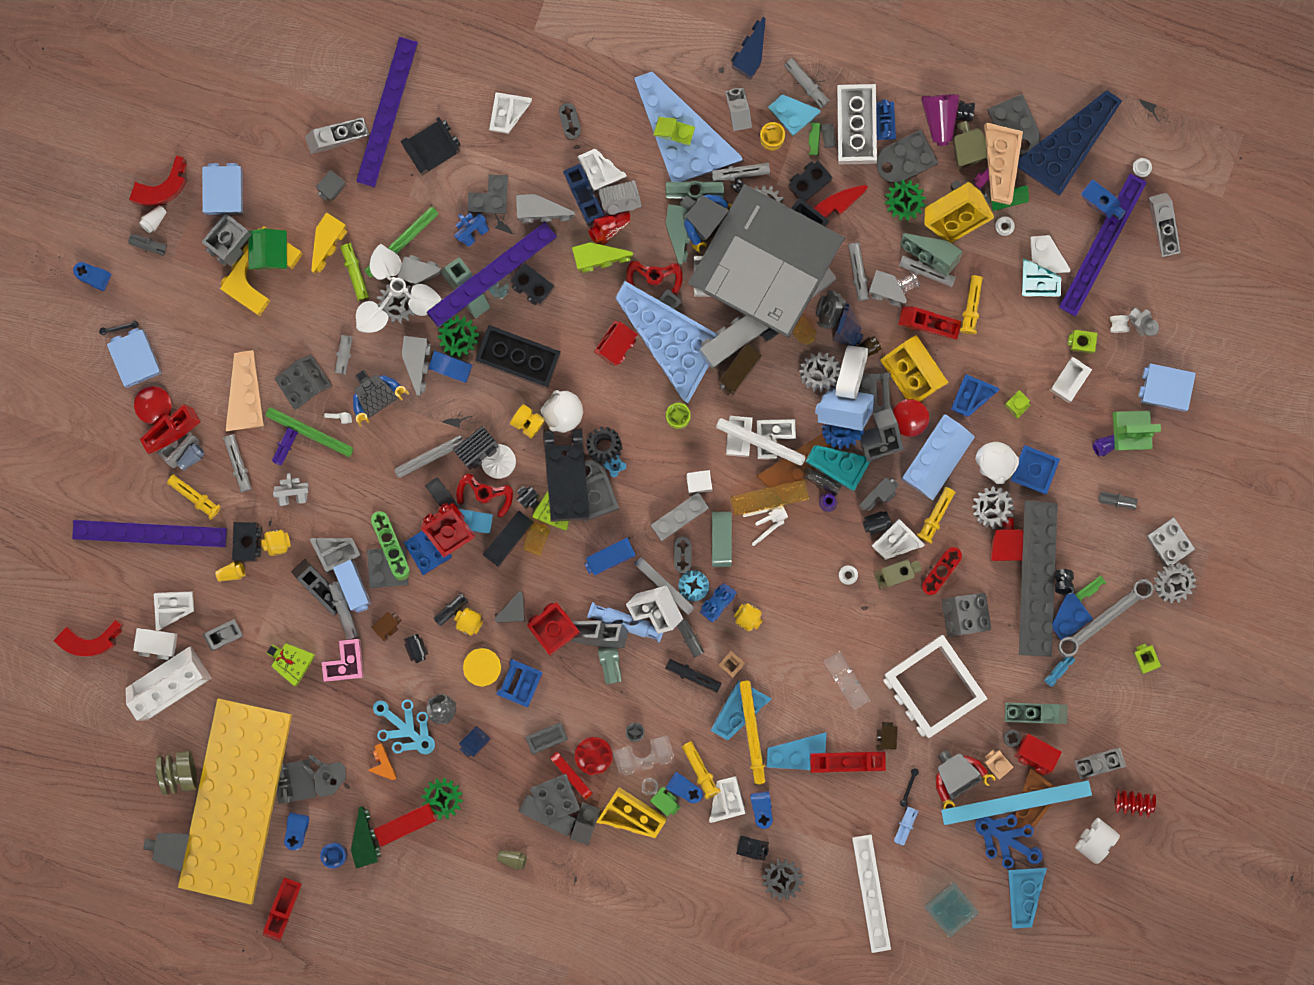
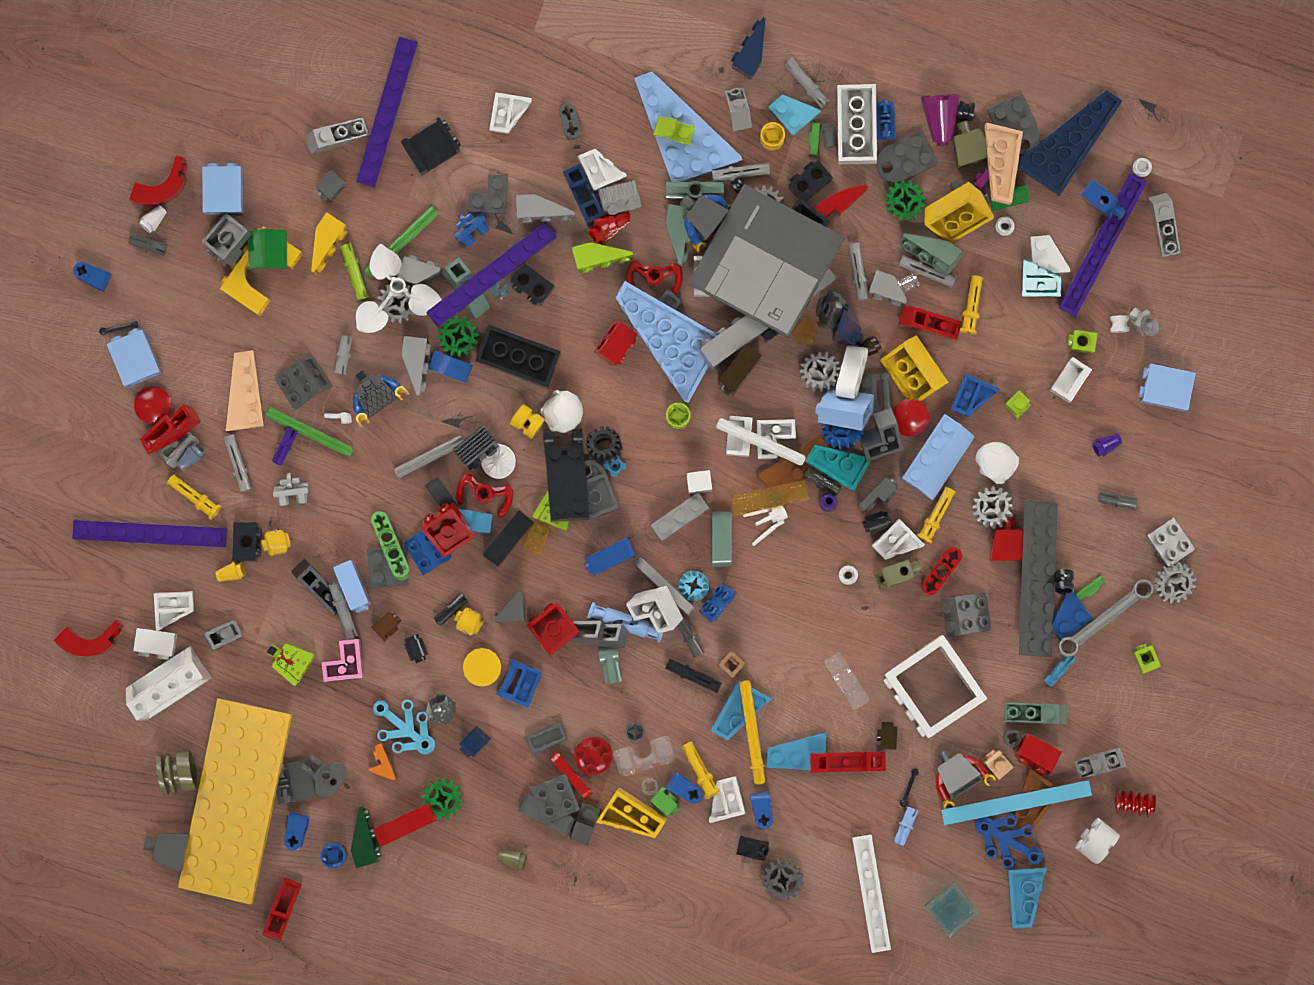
light grey wing [310,538,361,573] -> none
black gear [516,486,540,509] -> none
dark grey beam [674,537,691,573] -> none
yellow head [734,603,763,632] -> none
blue plate [1010,445,1060,495] -> none
bright green bracket [1113,411,1161,451] -> none

